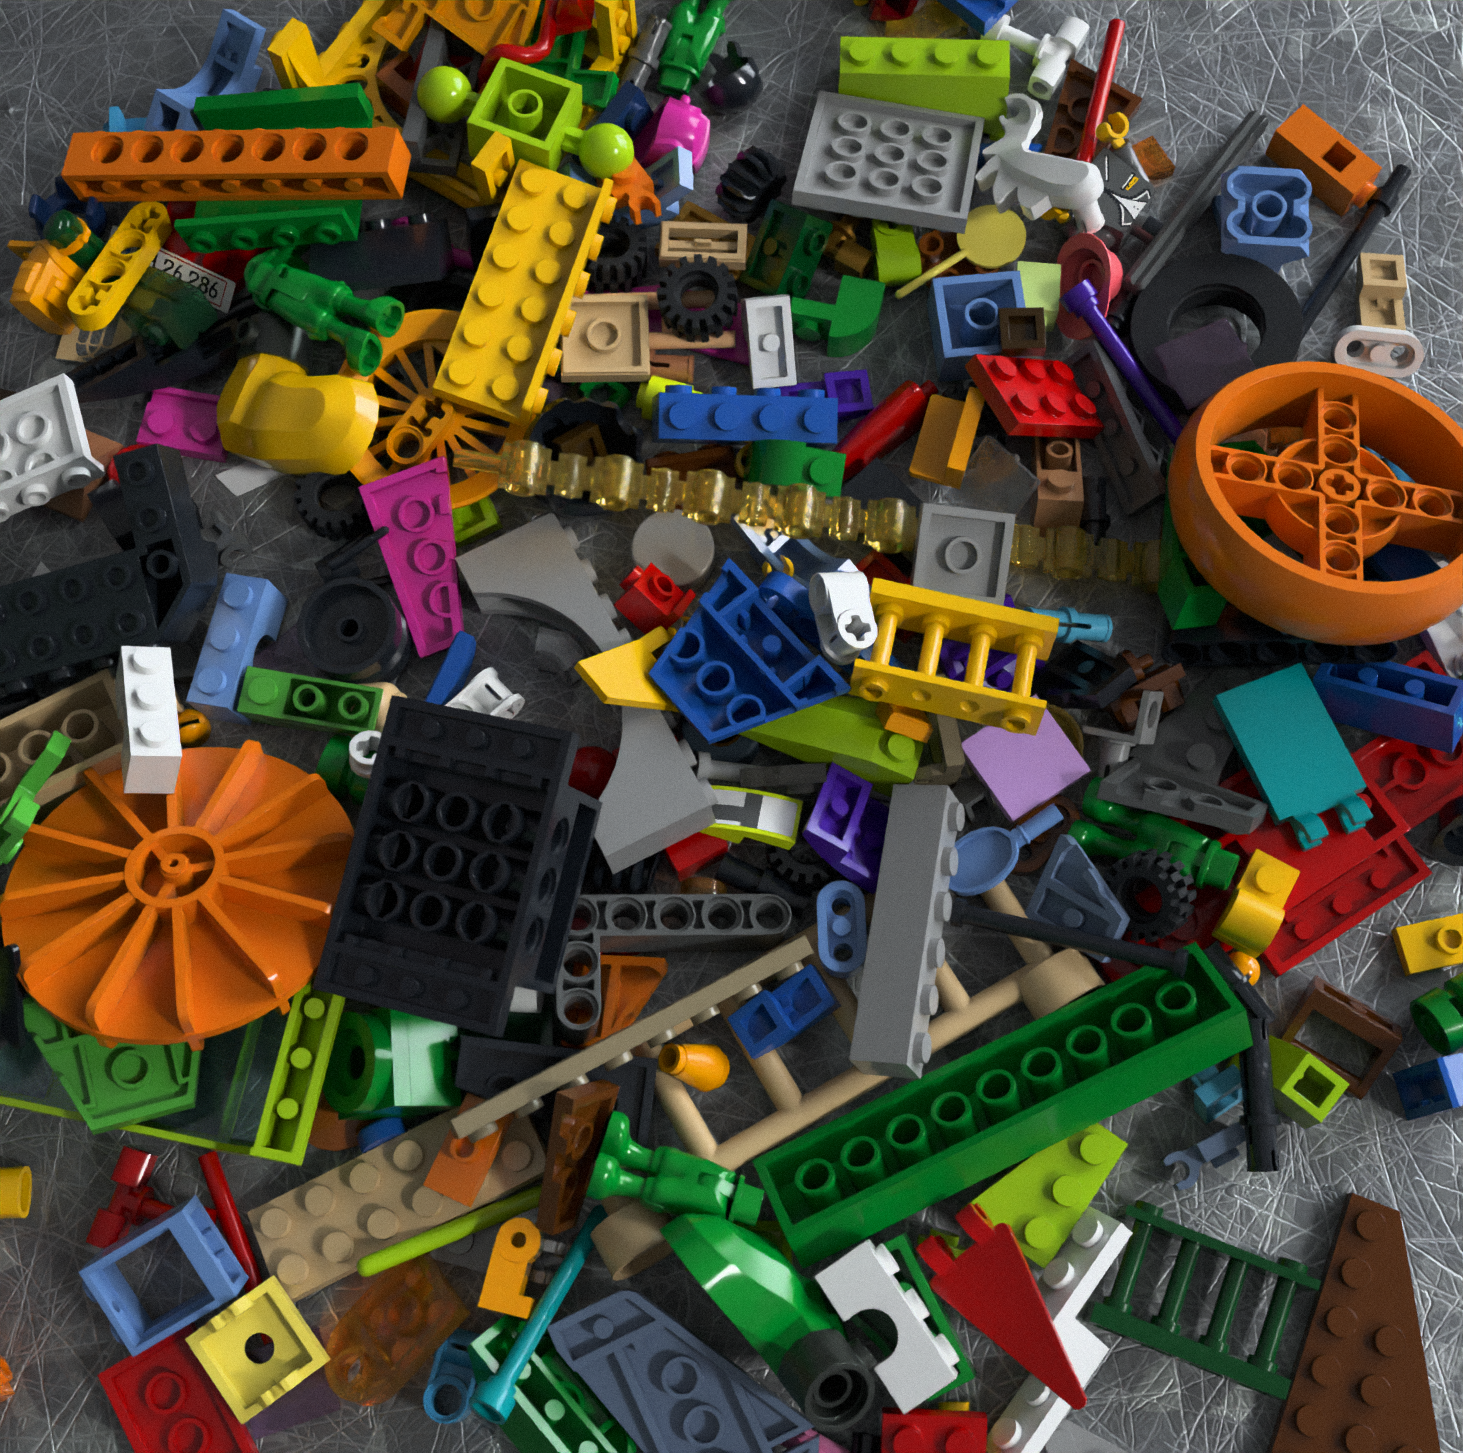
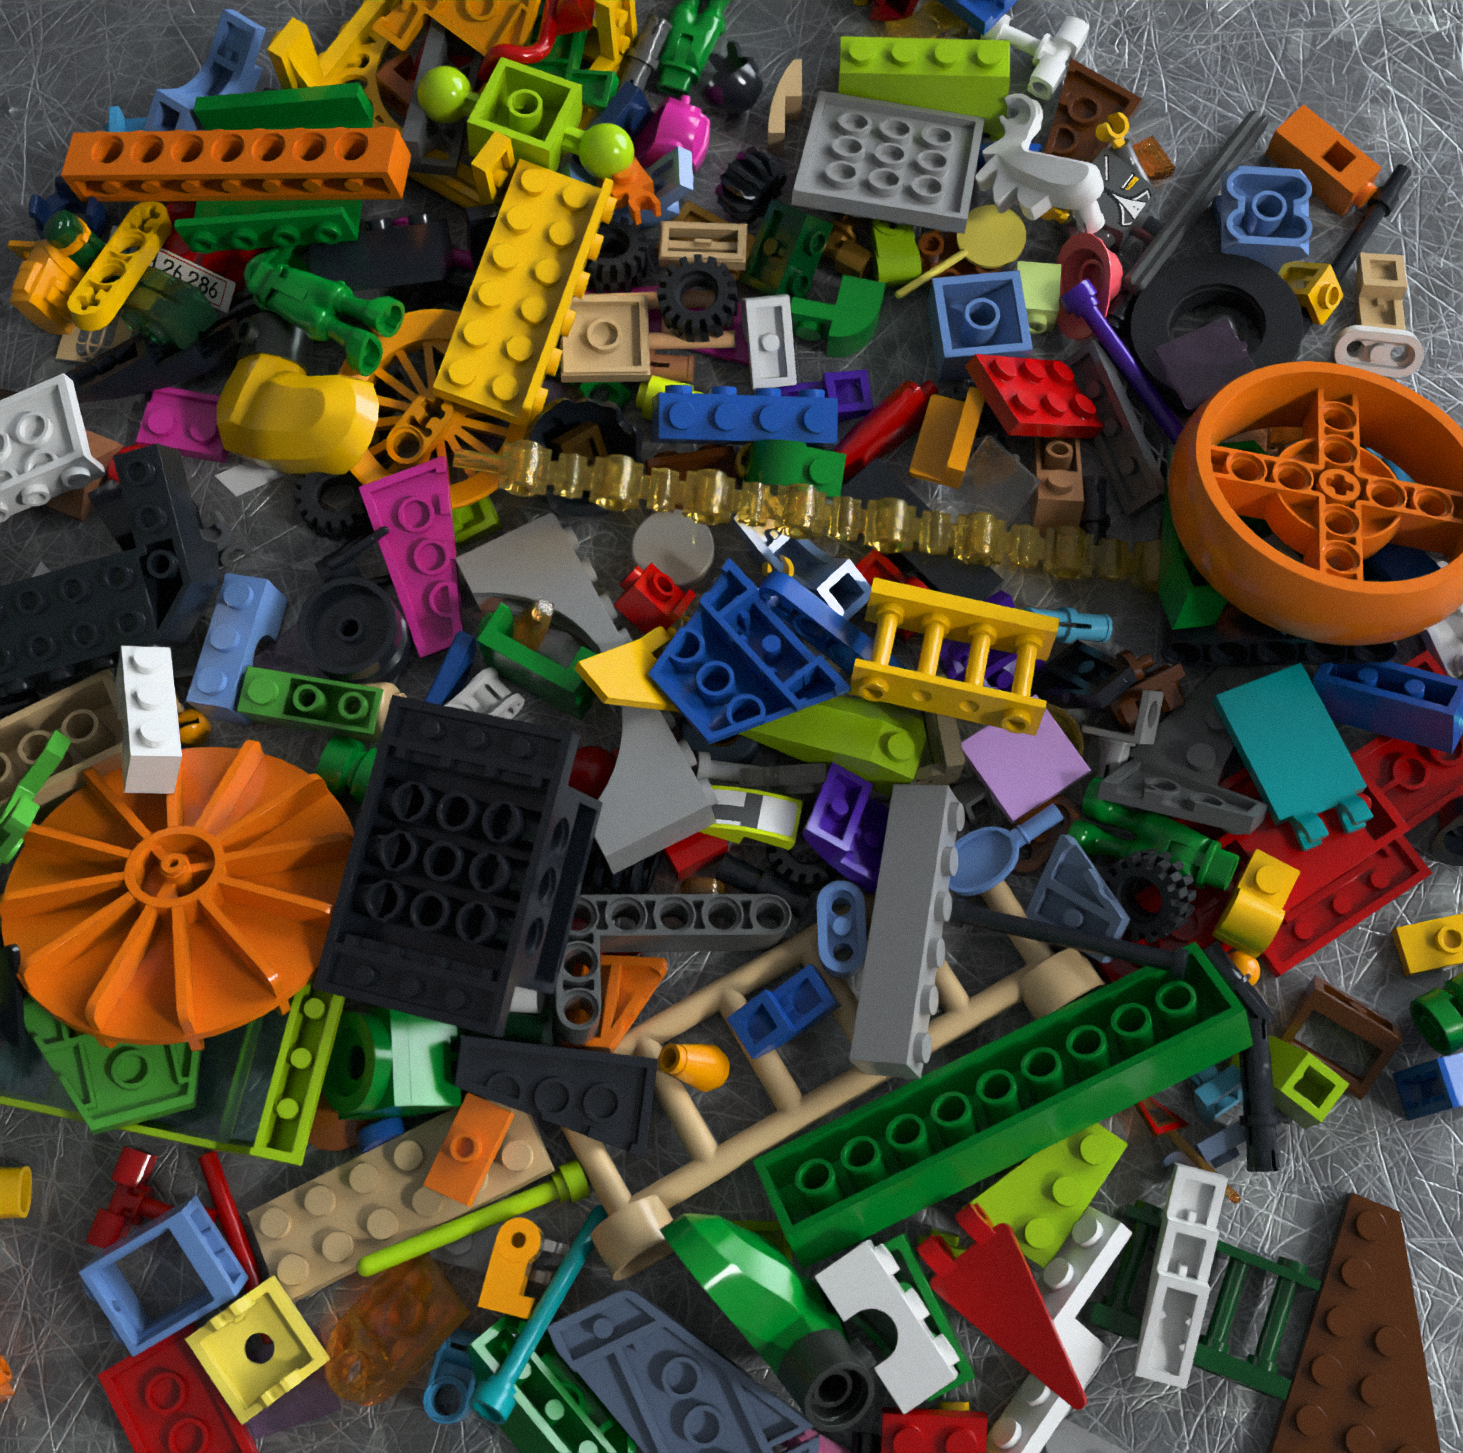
white bush [349,730,382,778] -> none
dark tan plate [446,935,814,1144] -> none
reddish brown wing [536,1079,620,1236] -> none
green piece [585,1110,765,1226] -> none
white piece [808,571,877,665] -> none
light orange tile [875,701,934,744] -> none
light grey plate [910,503,1016,606] -> none
dark brown tile [996,307,1047,357] -> none
red bar [1075,19,1125,163] -> none
none -> green panel [476,603,598,721]
none -> clear orange tile [513,598,554,652]
none -> tan slope [768,59,802,157]
none -> clear orange piece [1134,1097,1241,1204]
none -> white slope [1134,1163,1228,1389]
none -> yellow bracket [1278,261,1343,325]

